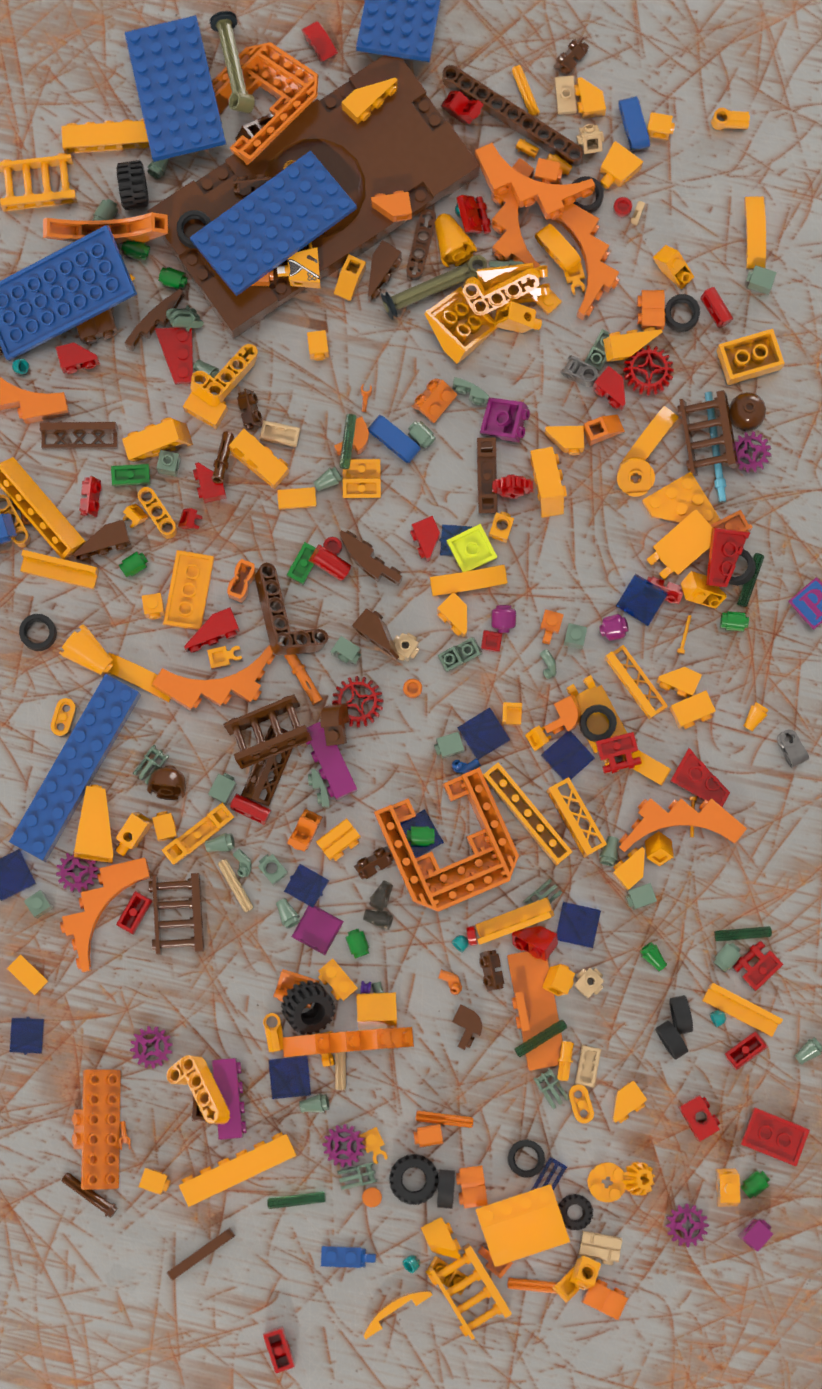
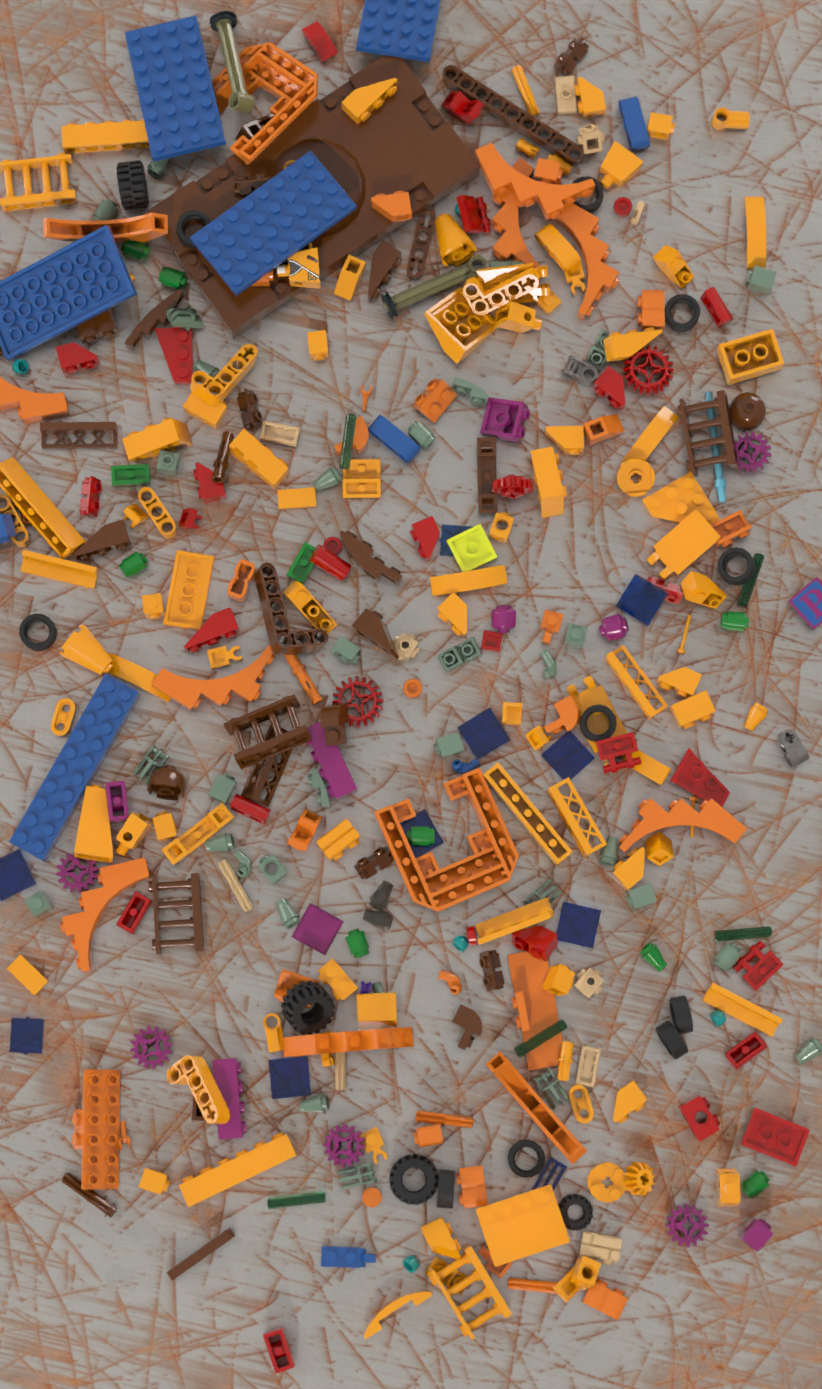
clear blue piece [284,864,329,908] -> none
red wing [706,528,751,588] -> none
none -> magenta brick [105,781,129,824]
none -> light orange slope [282,580,338,634]
none -> orange arch [486,1051,587,1164]

